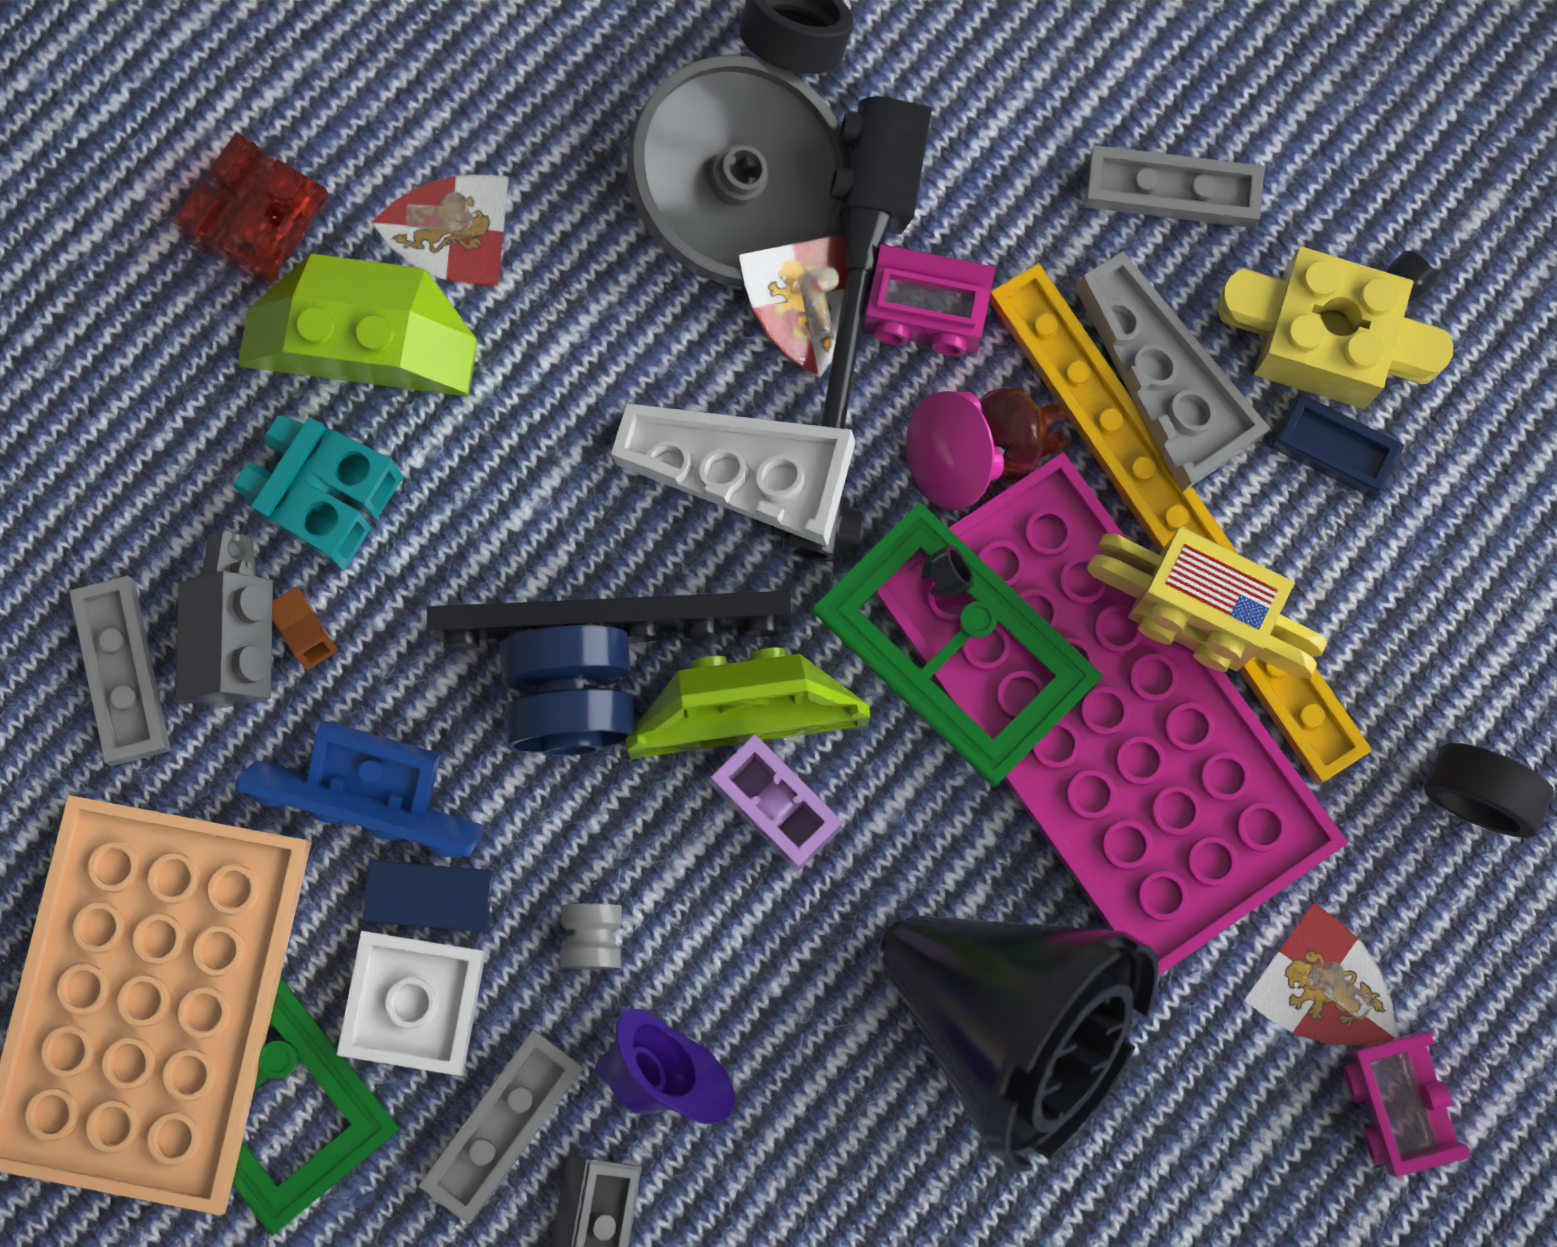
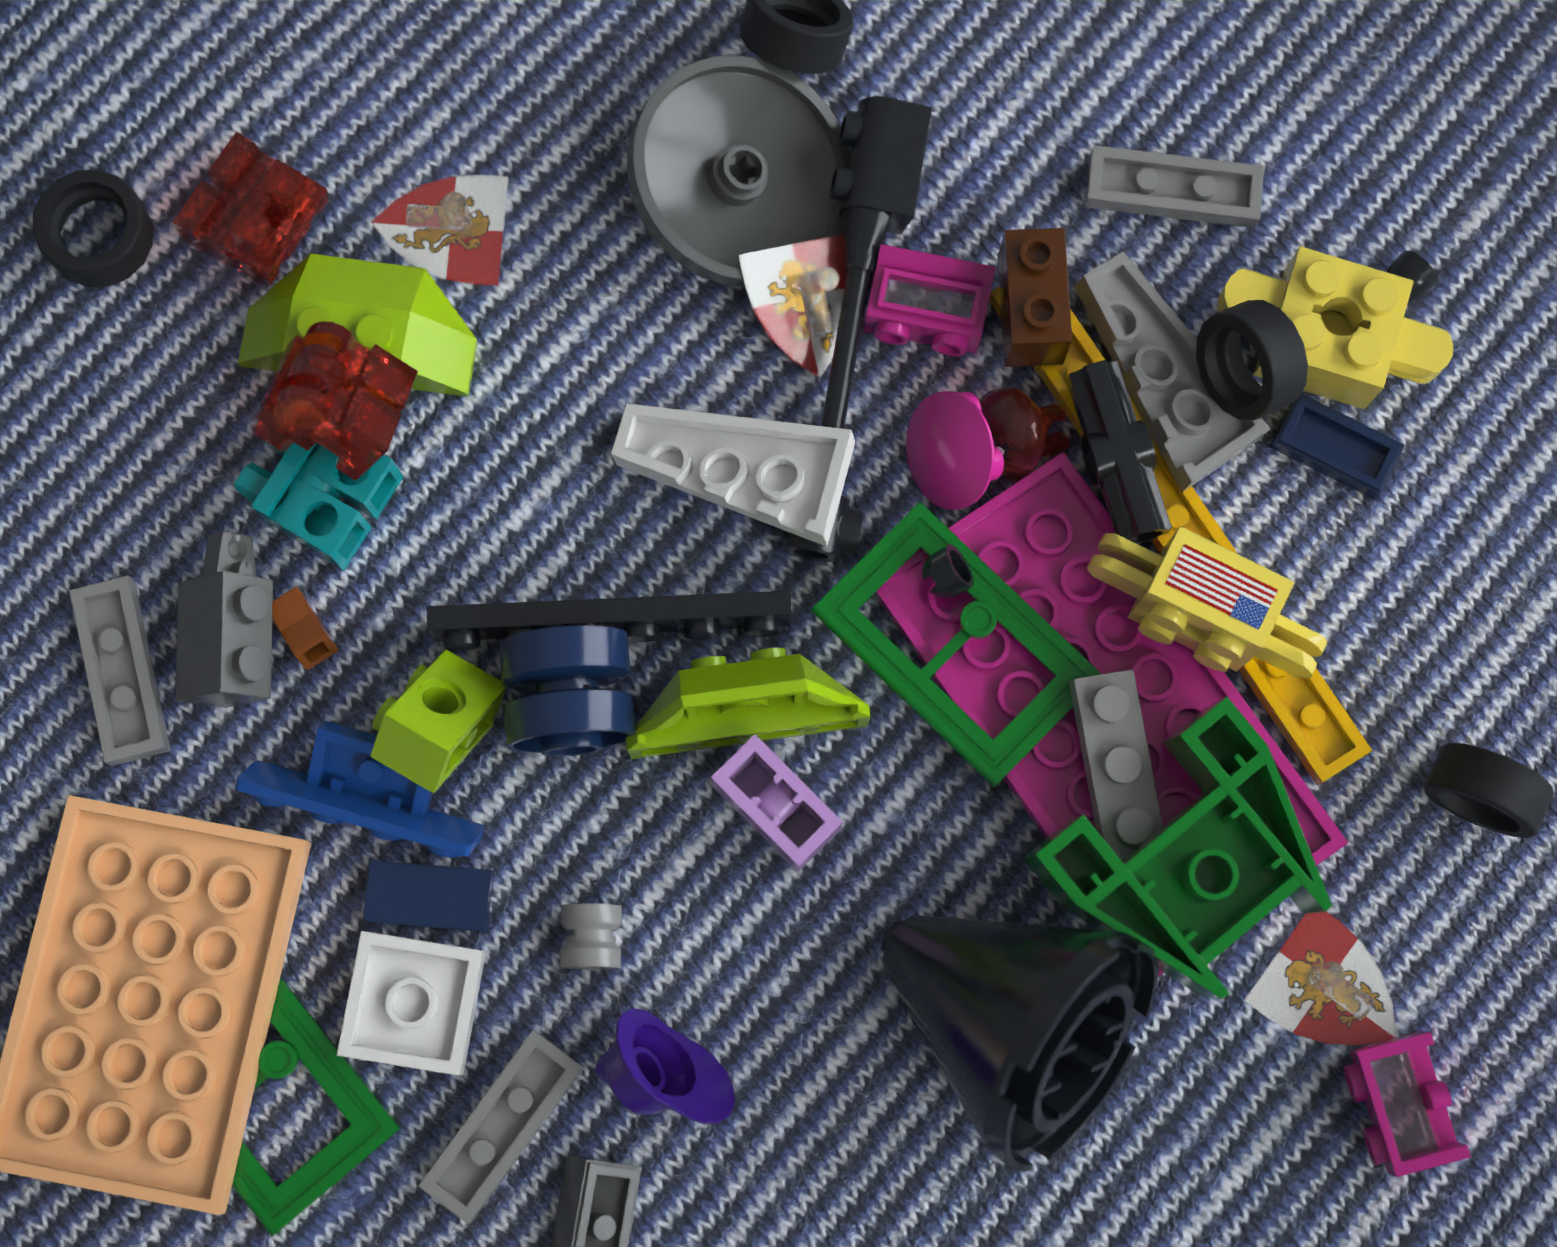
none -> black tyre [33,169,153,287]
none -> clear red hips [254,322,418,481]
none -> lime brick [370,649,507,794]
none -> reddish brown brick [998,228,1072,367]
none -> green wedge [1023,697,1332,999]
none -> black piece [1066,360,1172,544]
none -> light grey plate [1069,669,1163,860]
none -> black tyre [1196,300,1308,421]

